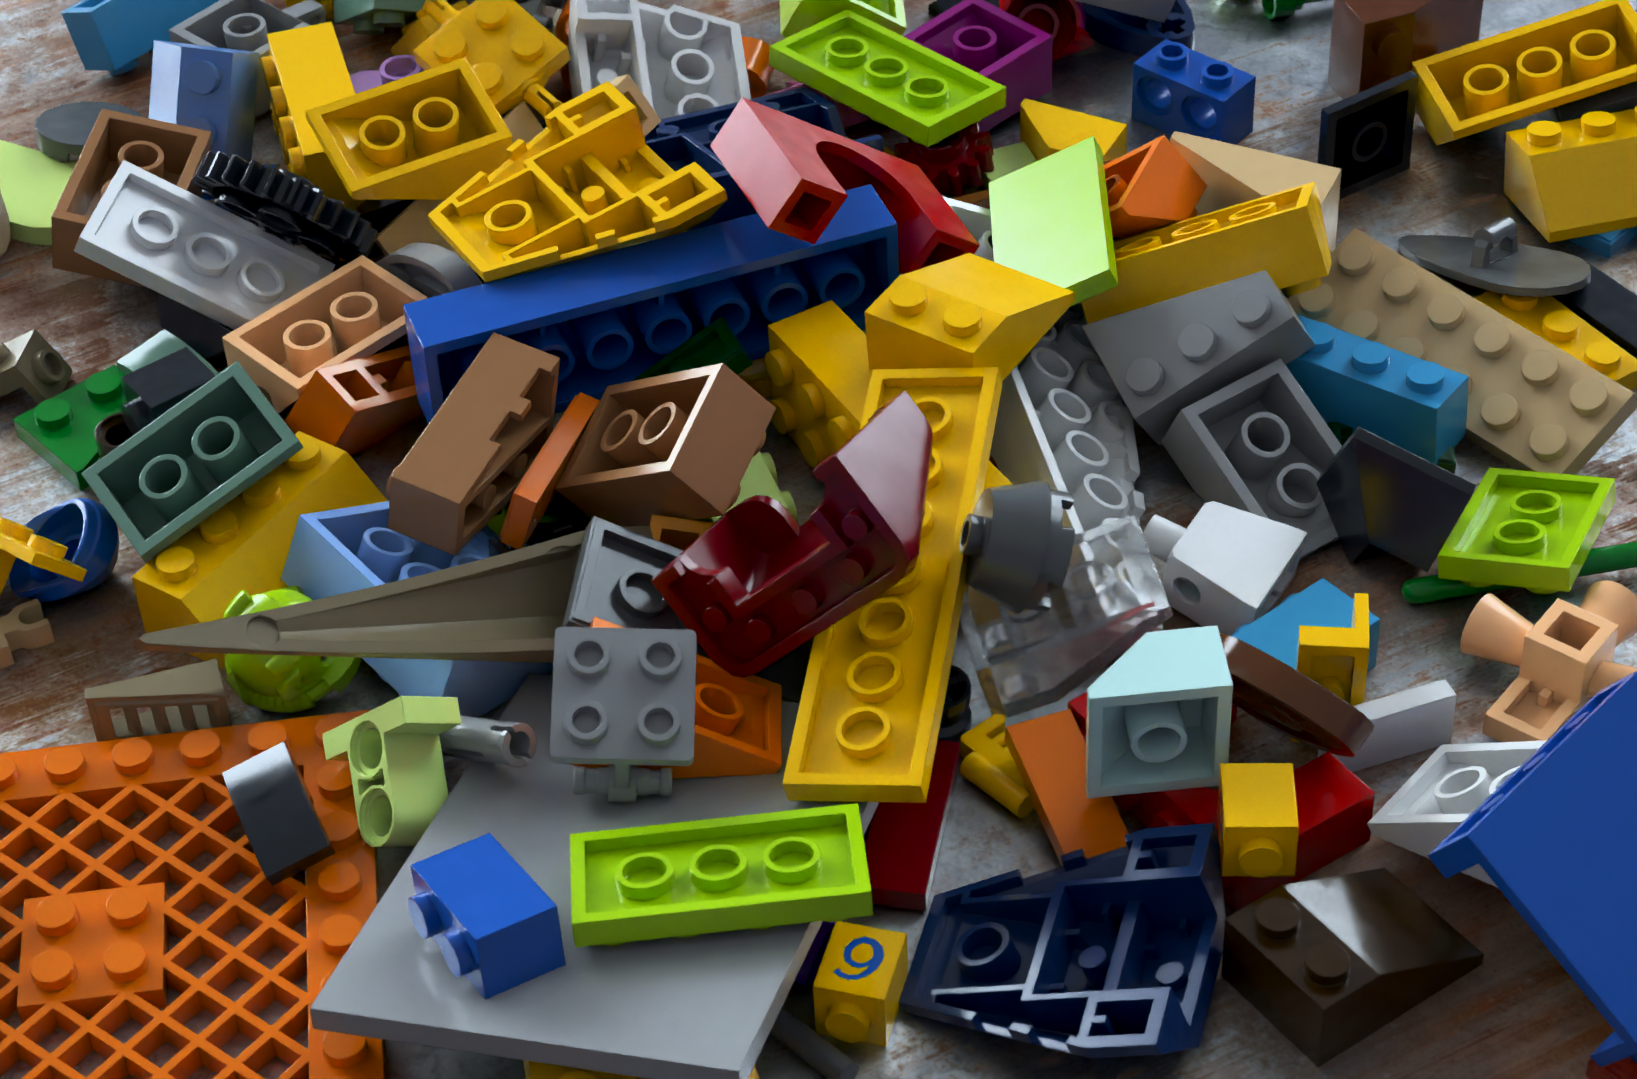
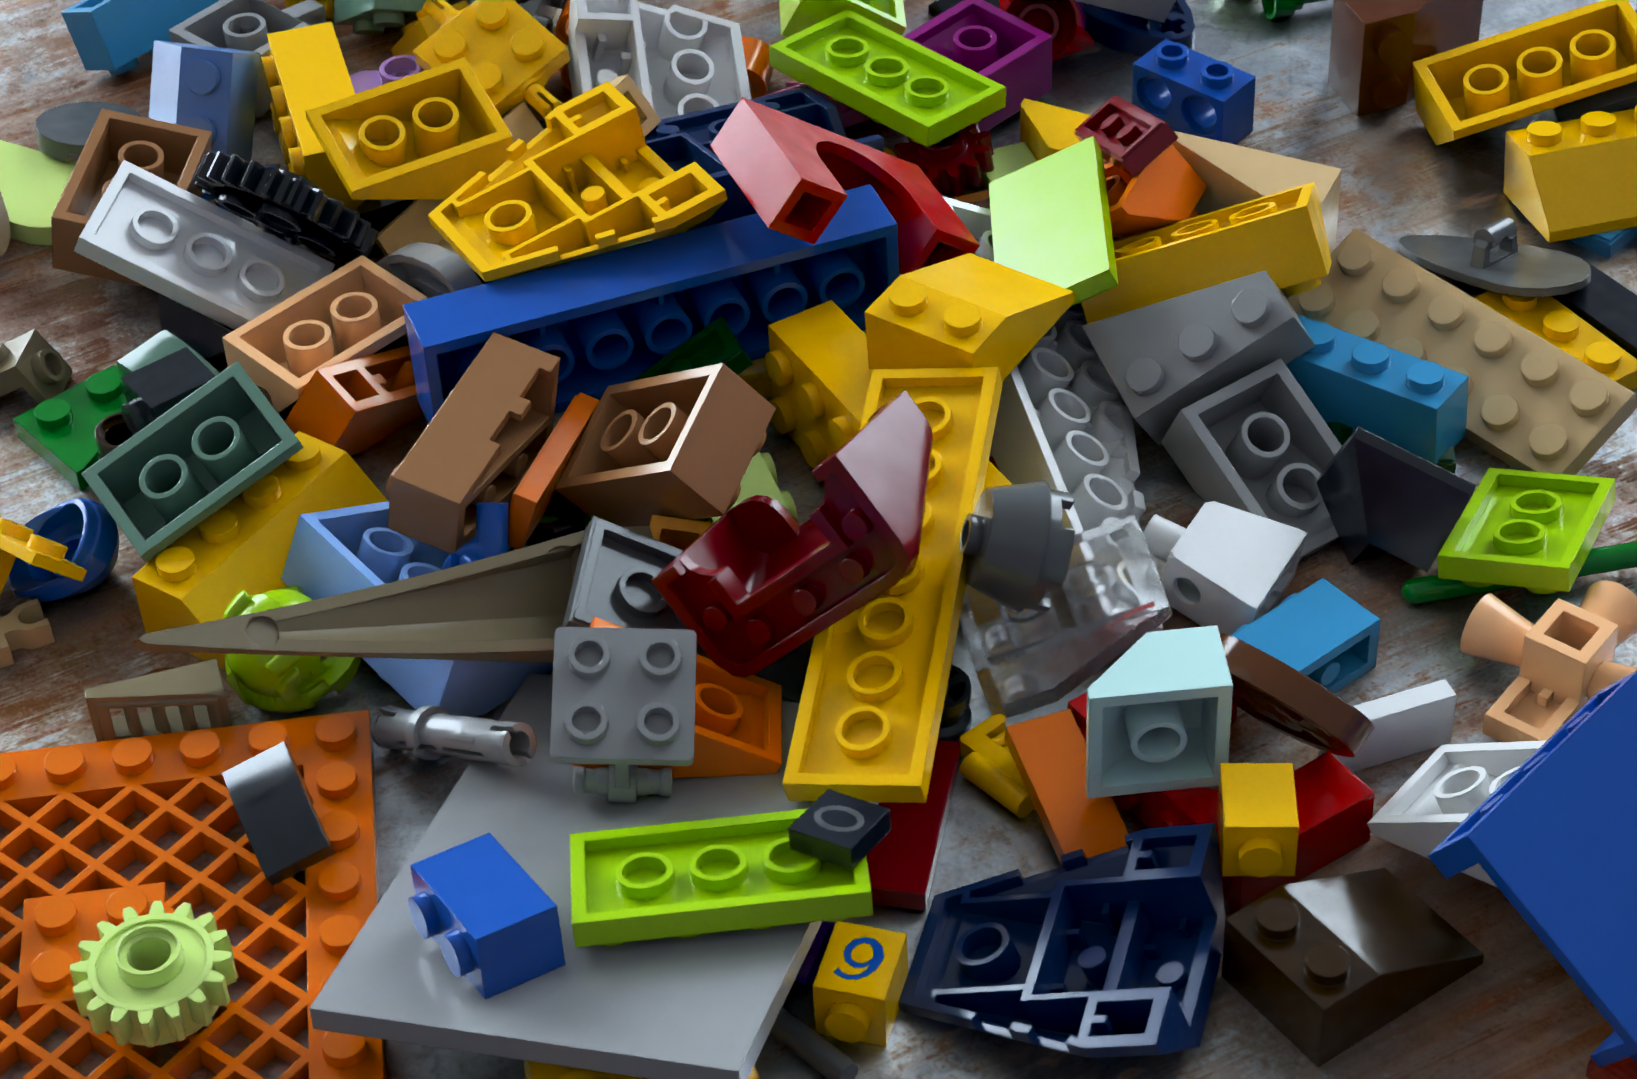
yellowish green tile [322,696,462,847] -> none
yellow panel [1292,593,1370,742] -> none
black slope [1317,71,1418,200] -> none
none -> yellowish green gear [70,900,237,1048]
none -> blue arm [442,502,509,570]
none -> black tile [788,789,892,870]
none -> dark red tile [1074,96,1179,177]

